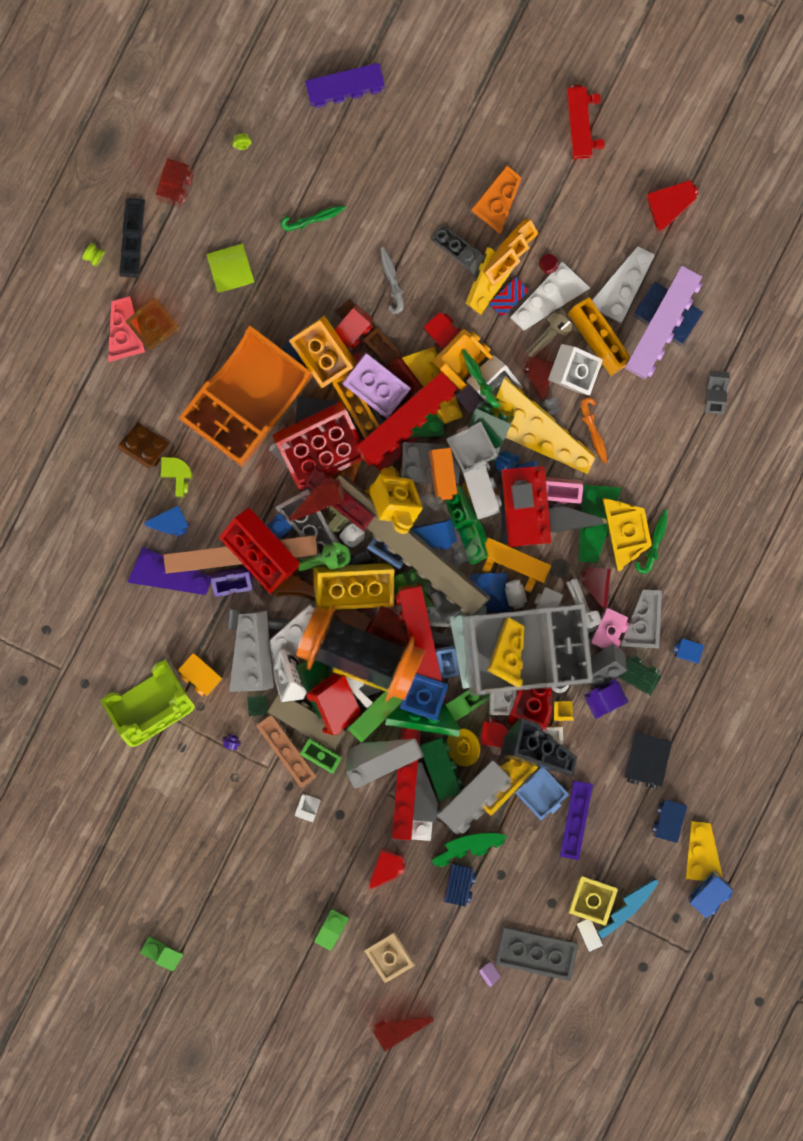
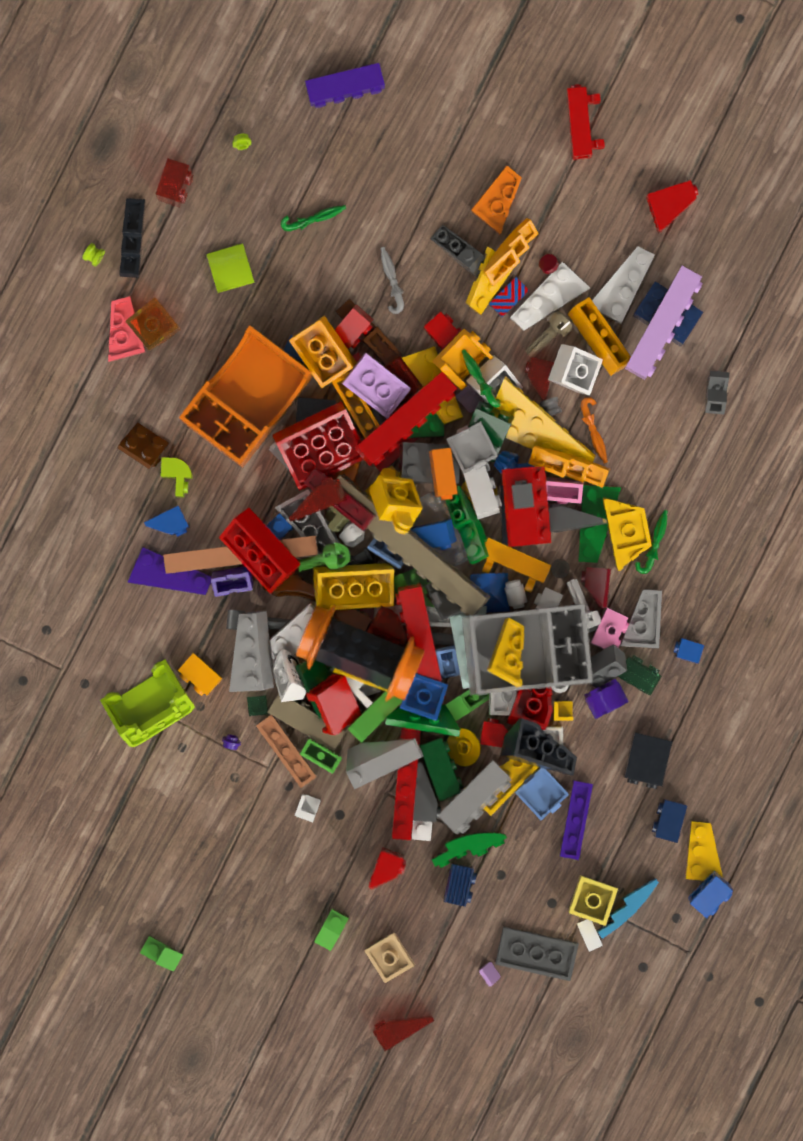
none -> light orange slope [528,446,610,488]

